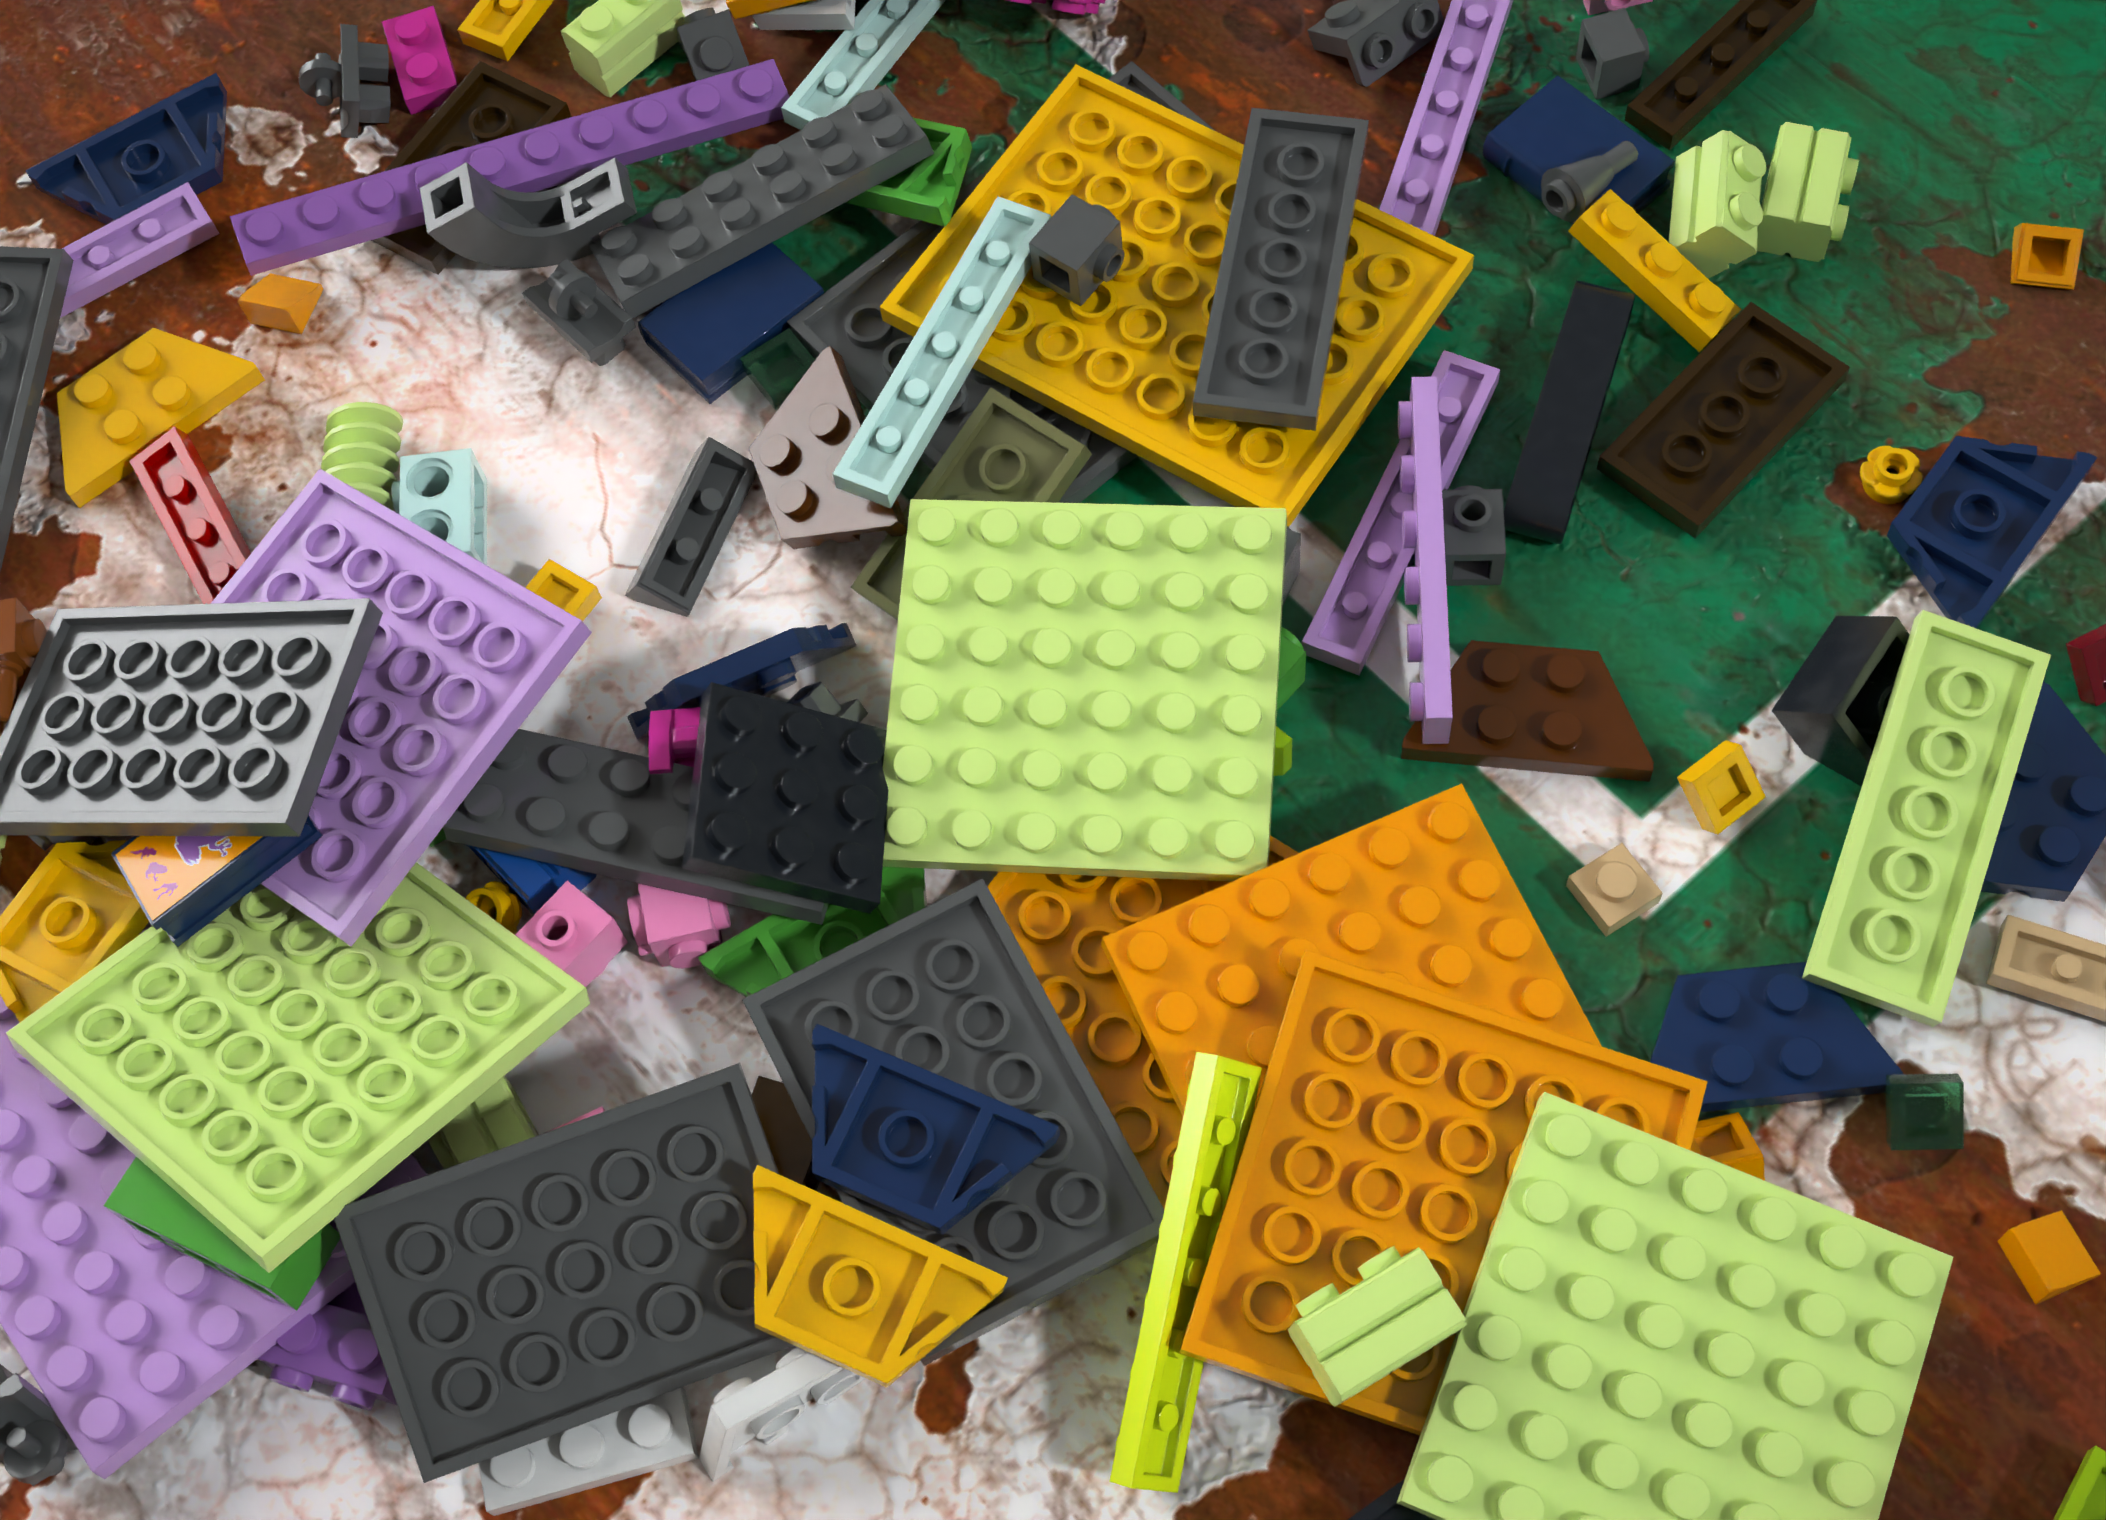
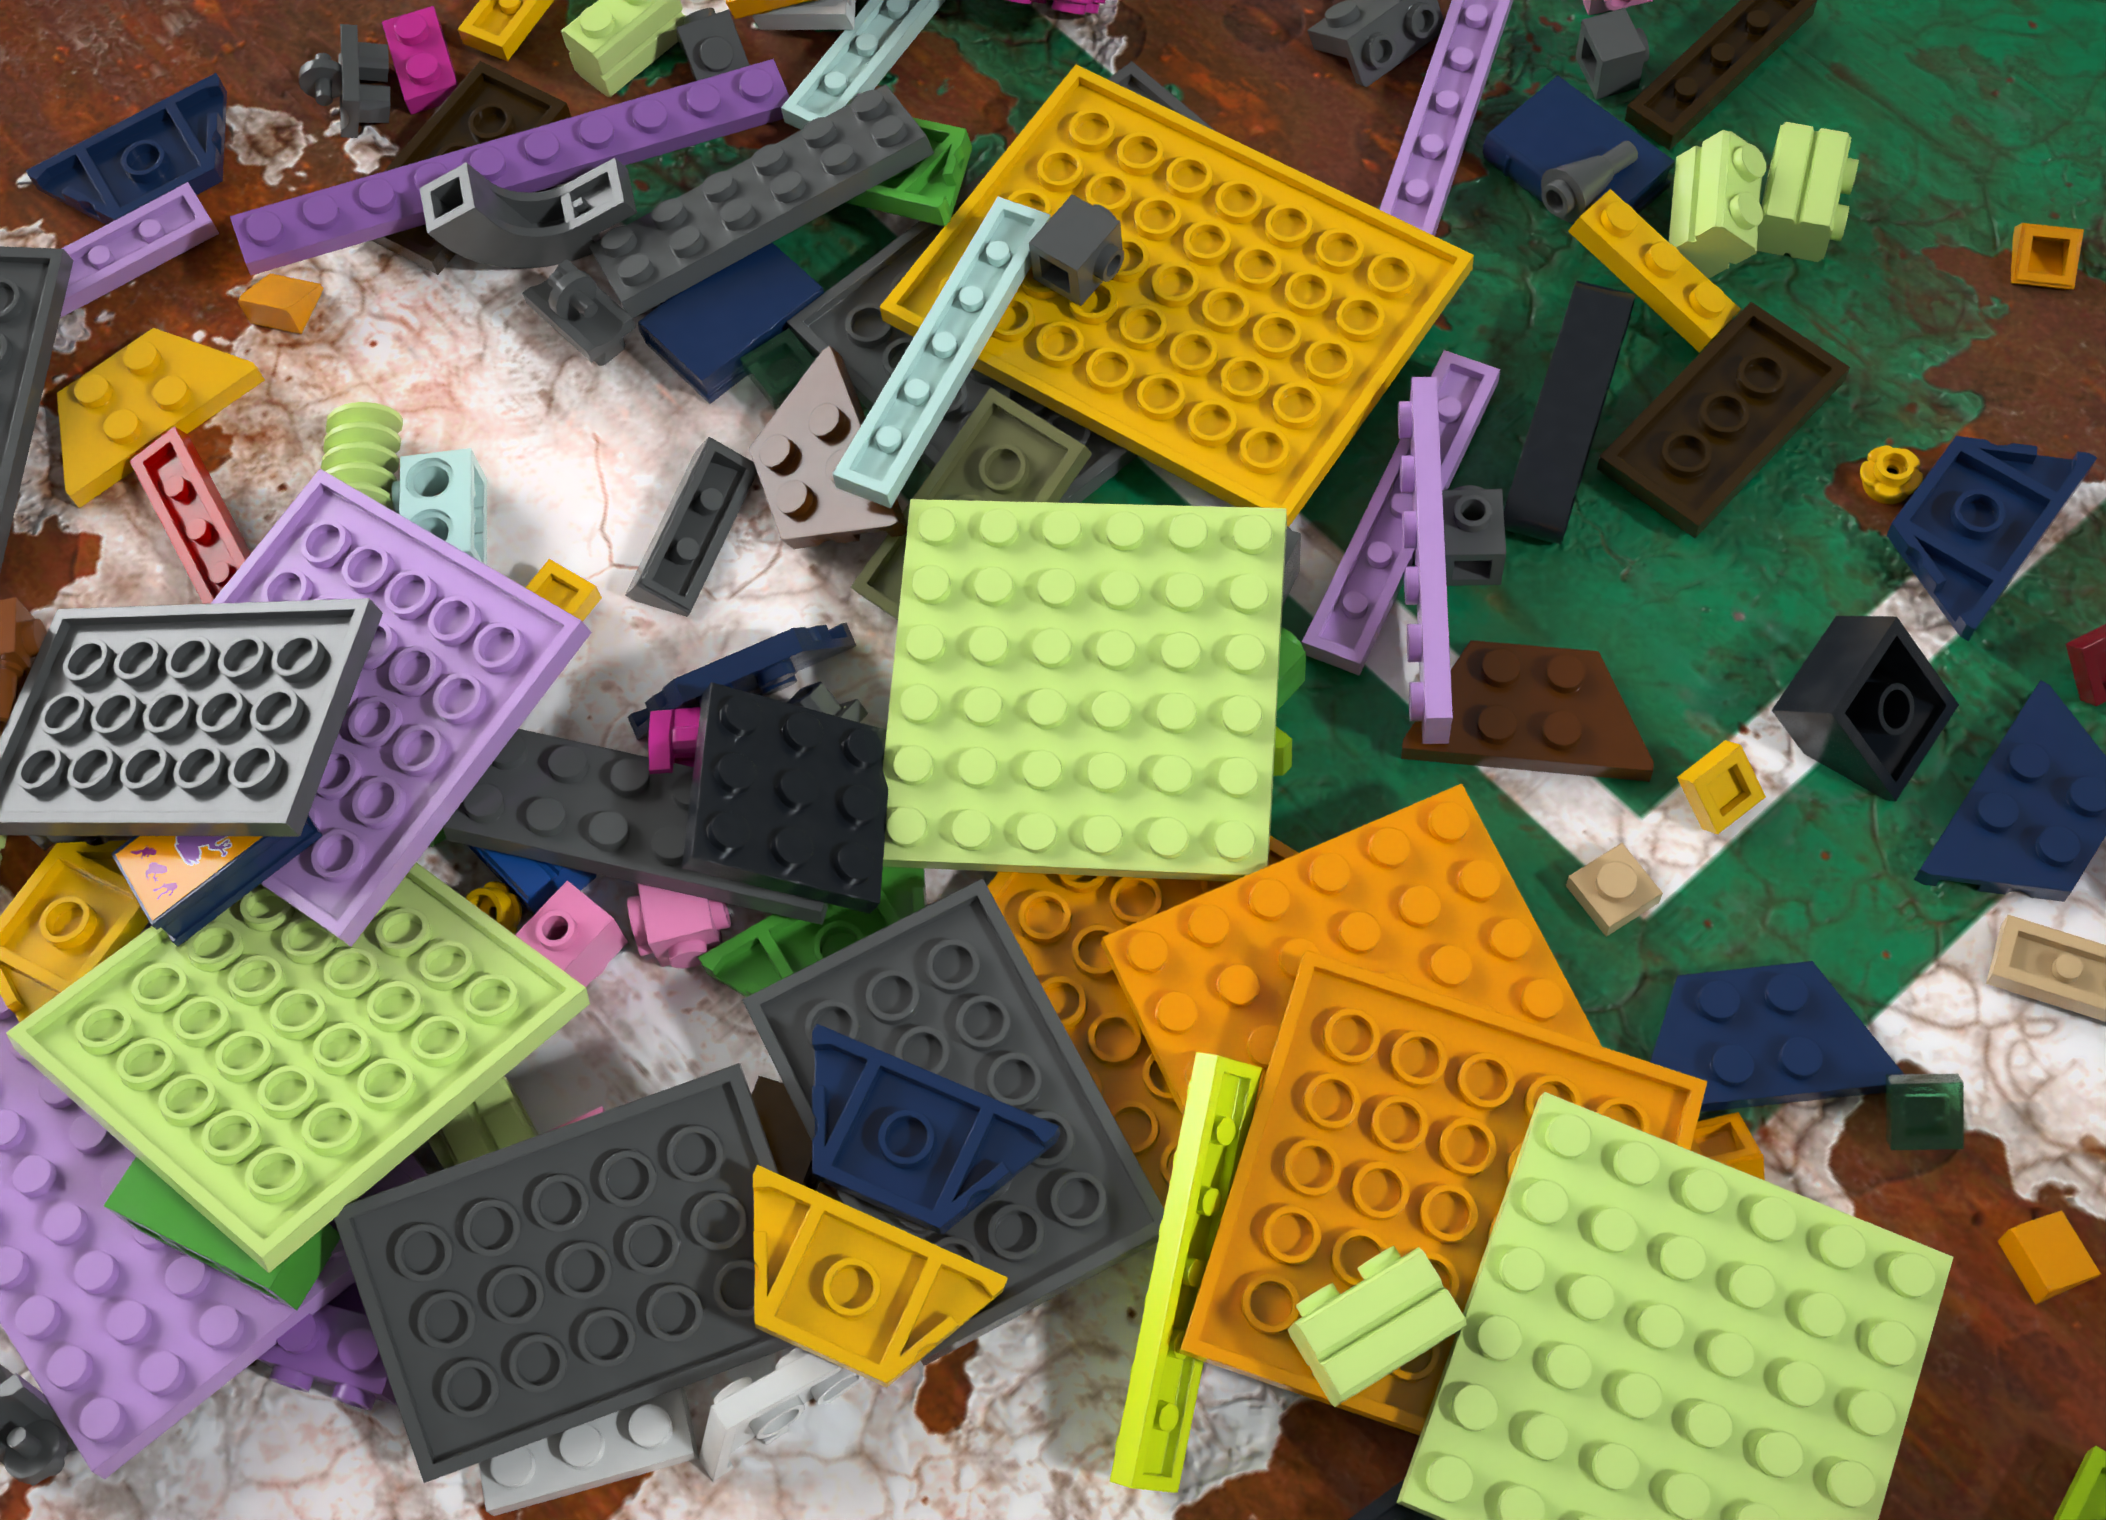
dark grey plate [1193,108,1369,431] -> none
yellowish green plate [1802,610,2051,1027] -> none

